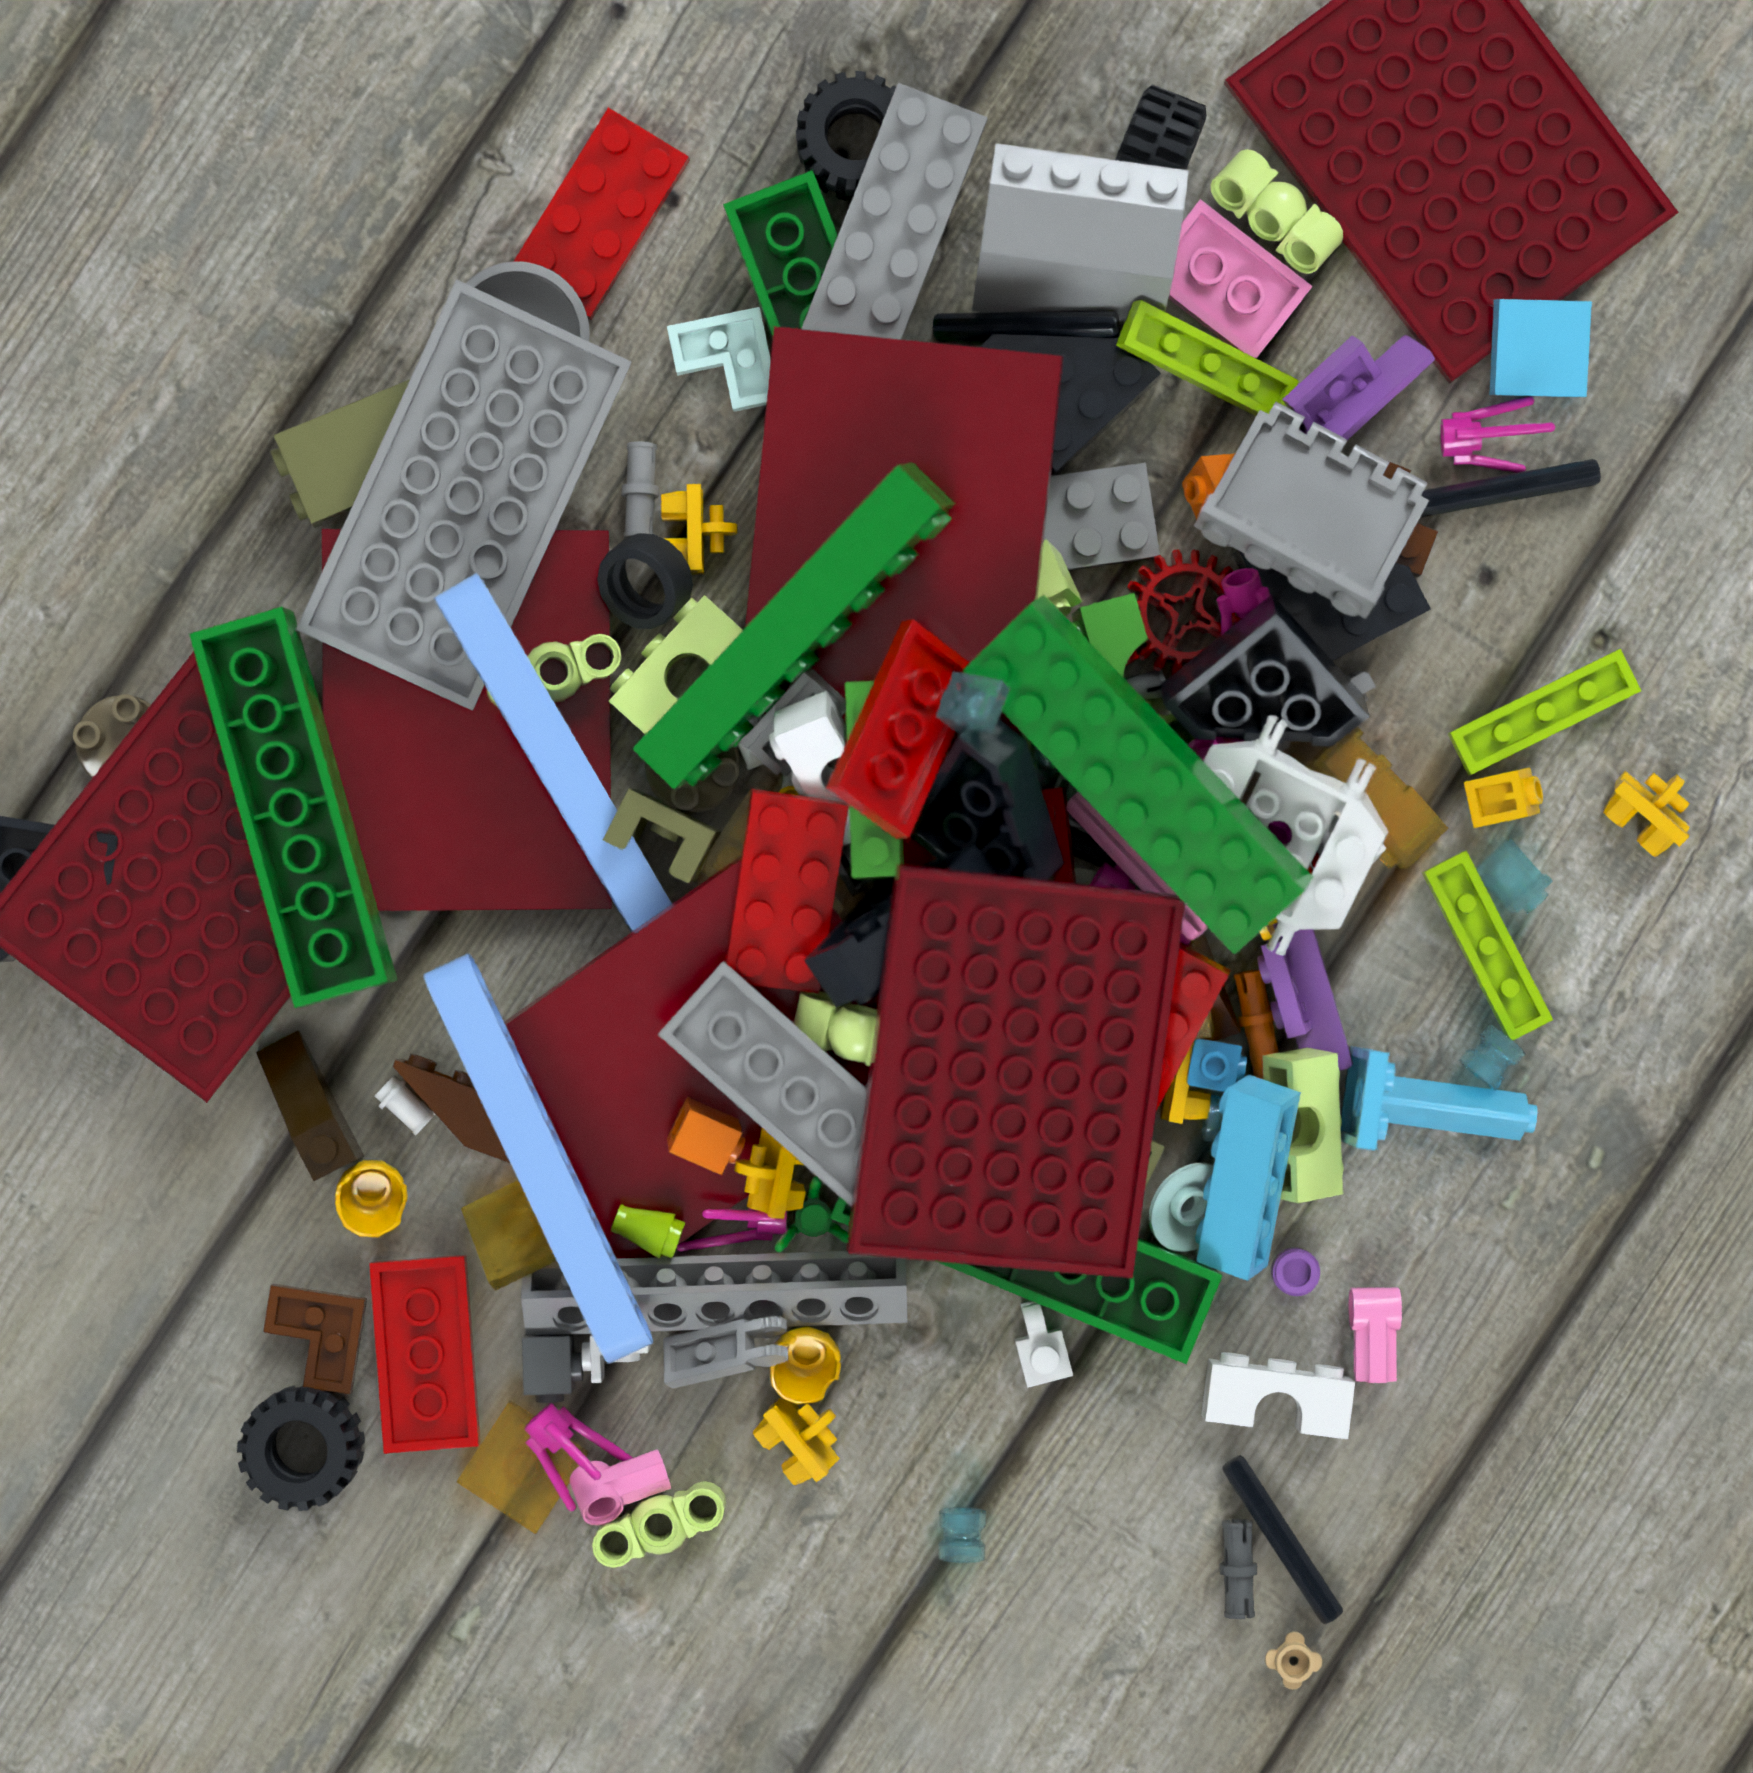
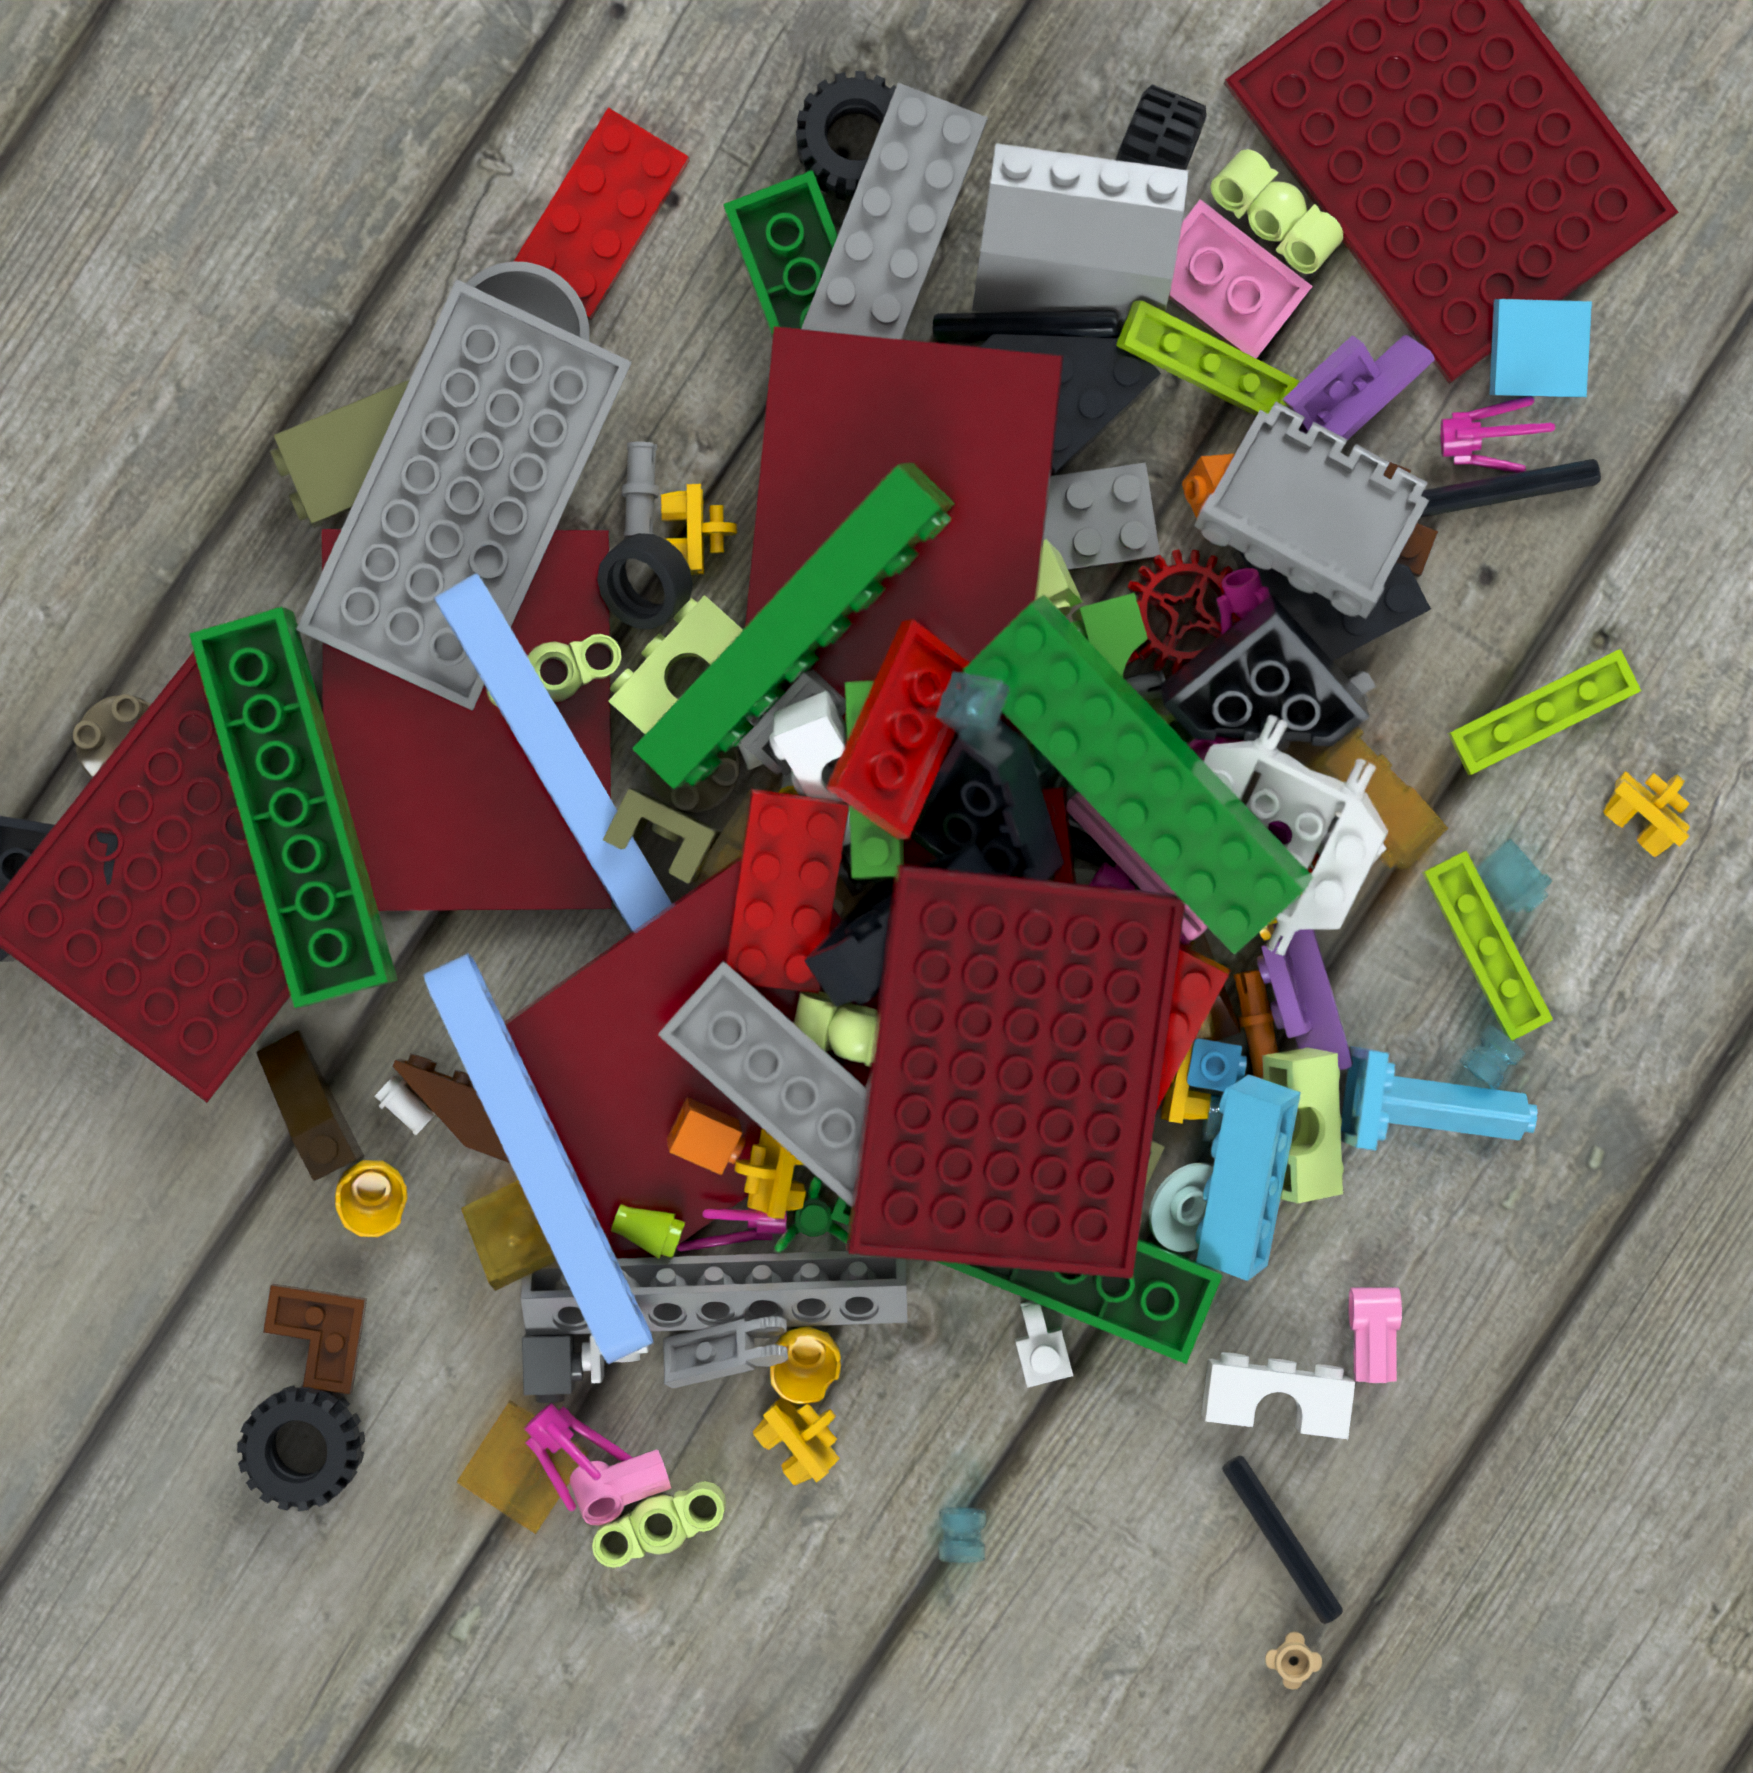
red plate [369,1255,481,1454] -> none
light aqua plate [667,307,771,412] -> none
dark grey pin [1219,1519,1257,1619] -> none
medium lavender tile [1271,1247,1320,1296] -> none
yellow bracket [1464,767,1543,828] -> none

